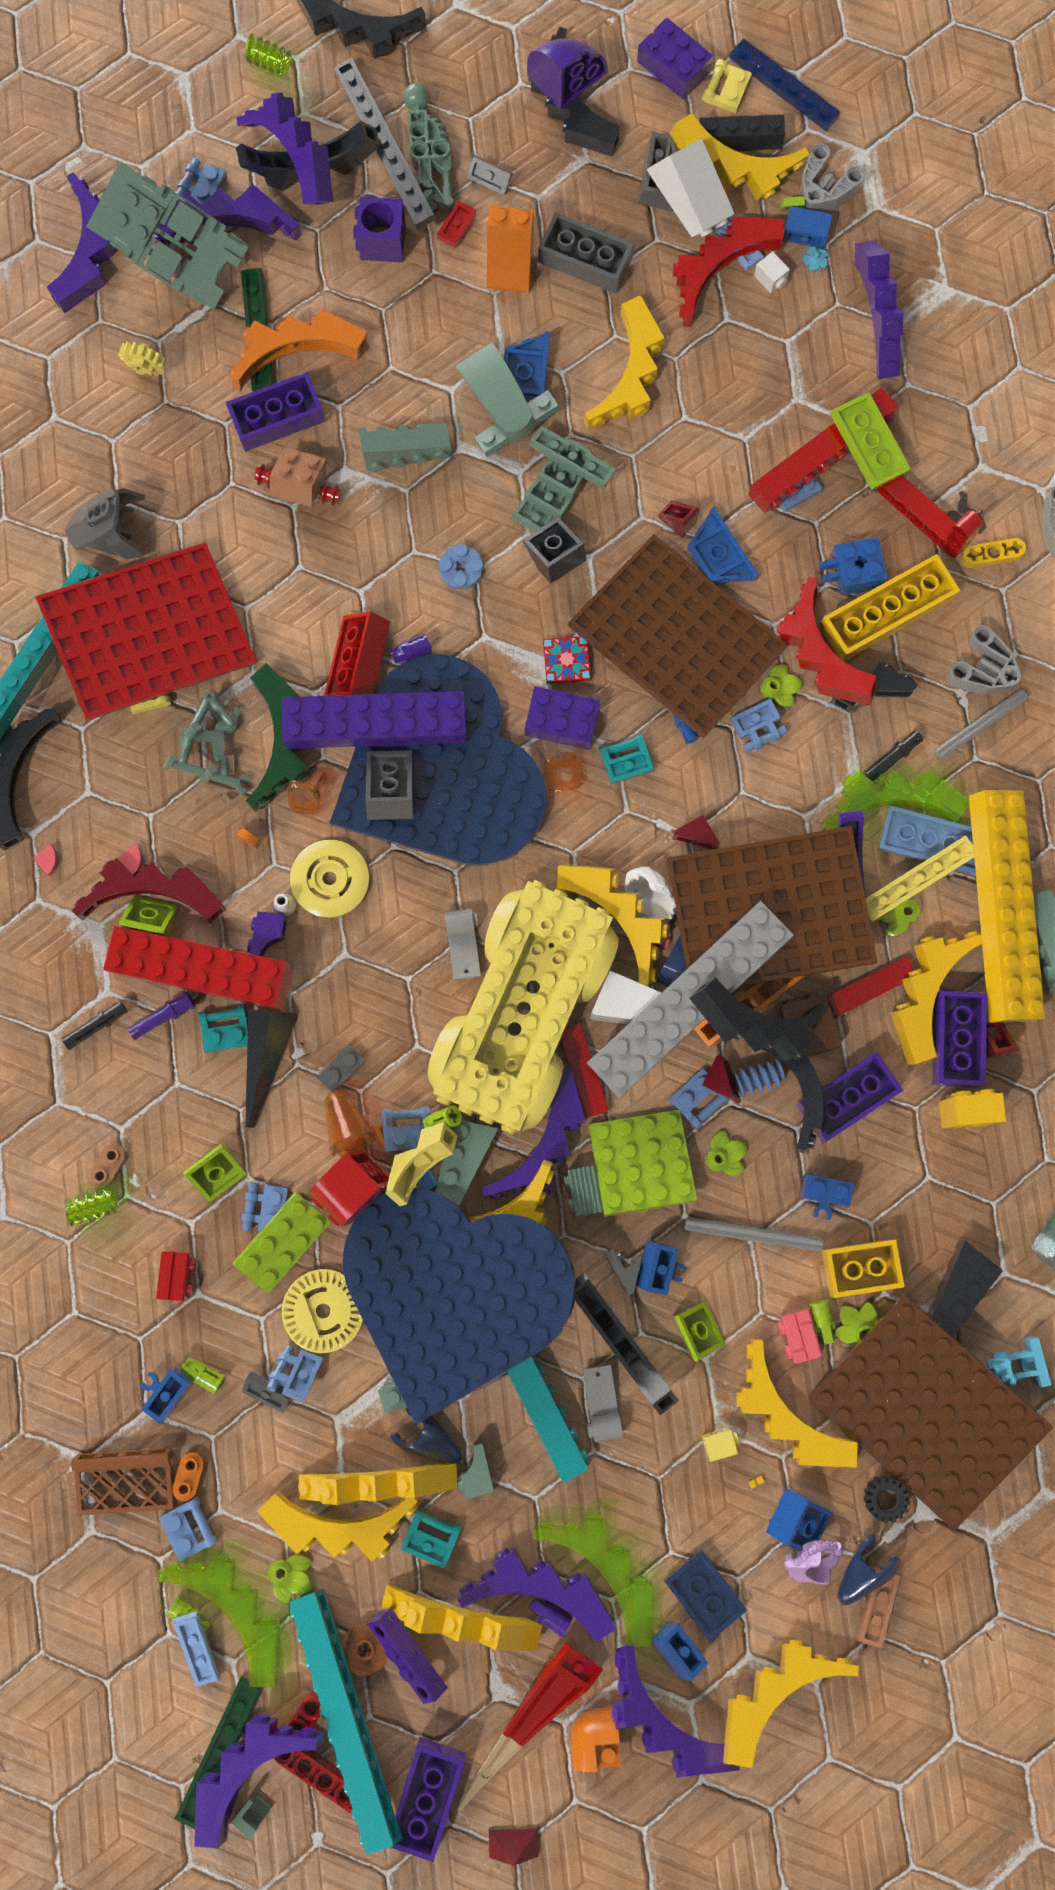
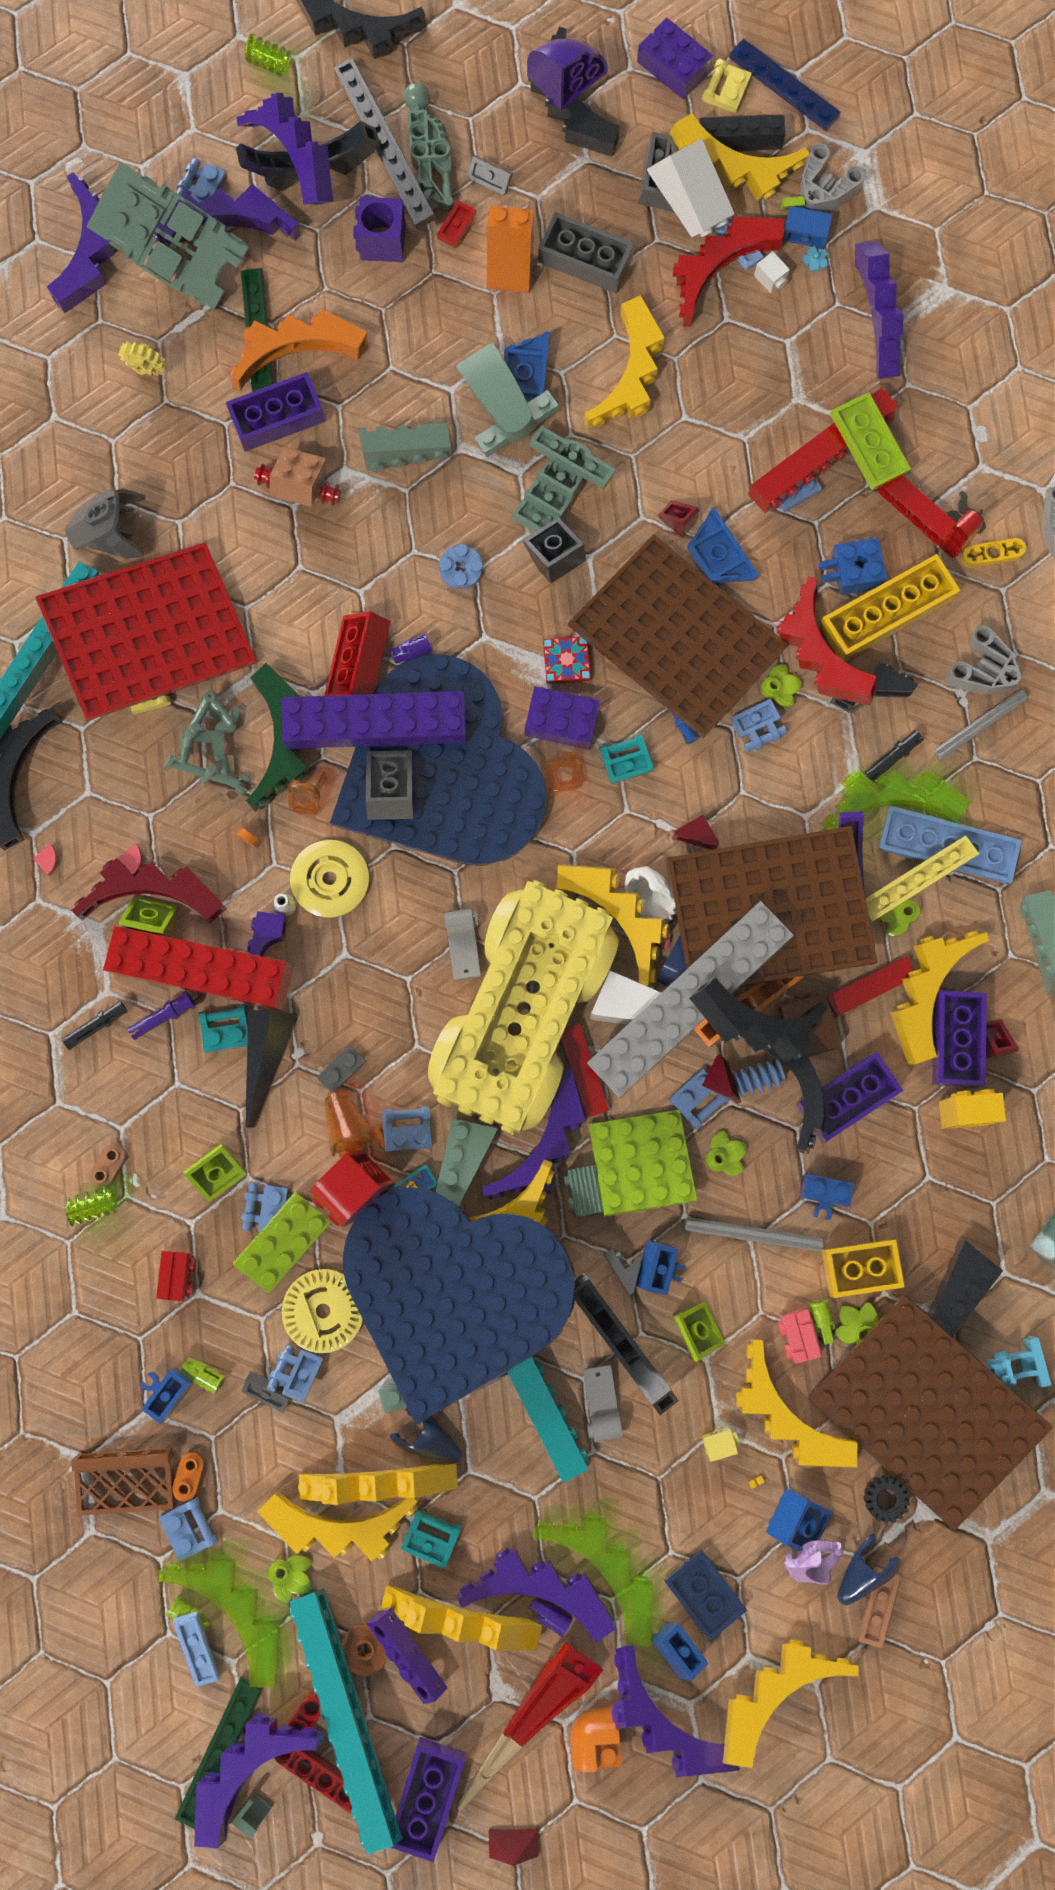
light yellow arch [385,1122,458,1206] -> none
lime hinge [423,1106,462,1129] -> none
sand green arch [457,1441,495,1499] -> none
yellow brick [969,790,1045,1023] -> none

